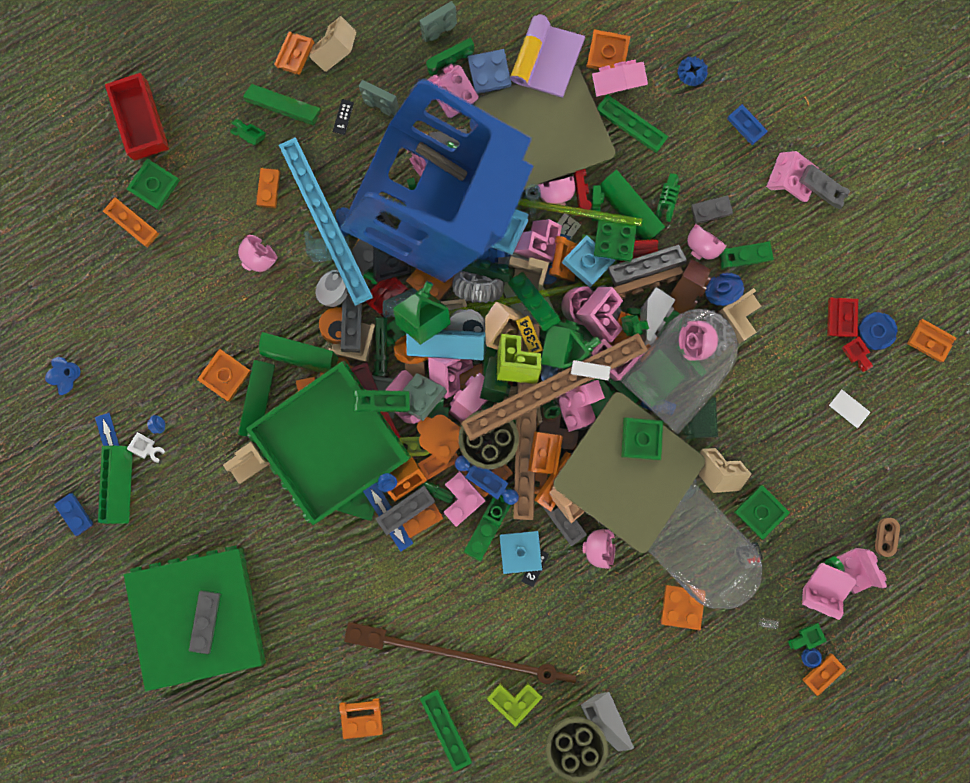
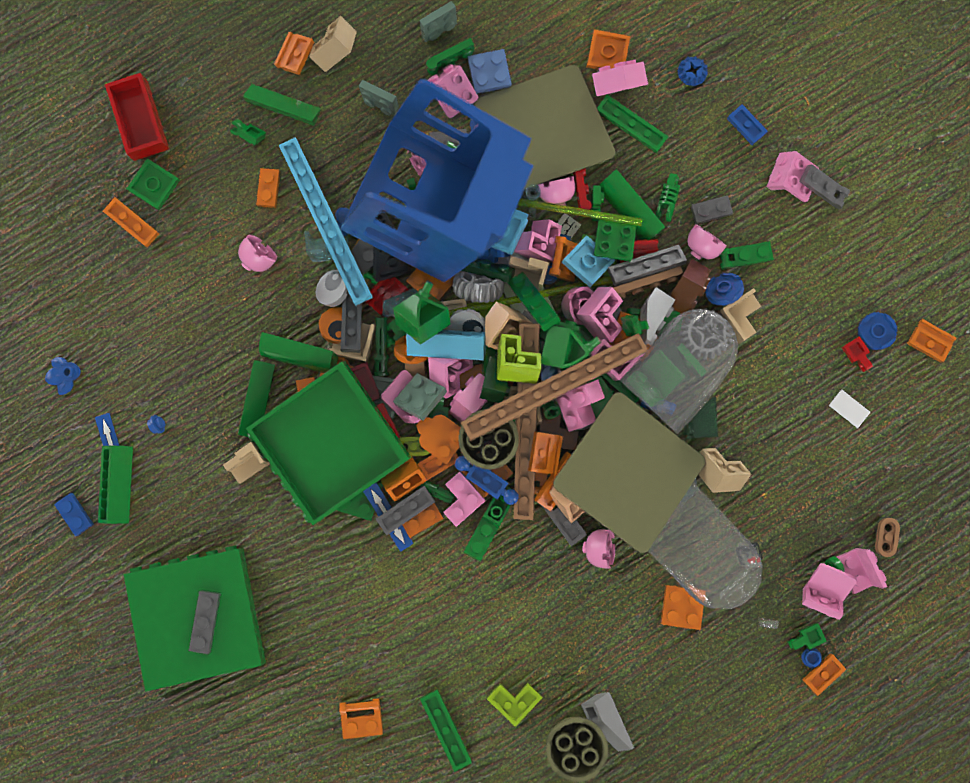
white plate [127,432,165,463] -> none
orange plate [197,349,251,402] -> none
black sticker [333,99,354,135] -> none
reddish brown bar [344,621,577,684] -> none
green plate [353,390,410,412] -> none
blue plate [377,473,397,492] -> none
dark tan axle [416,142,467,181] -> none
medium azure plate [500,531,542,574] -> none
lavender door [510,14,585,98] -> none
yellow sticker [516,315,543,353] -> none
black sticker [521,550,549,587] -> none
white sticker [571,360,611,380] -> none
green tile [621,417,663,460] -> none
bright pink cylinder [679,321,718,361] -> none
green plate [734,485,790,540] -> none
red plate [827,297,858,338] -> none

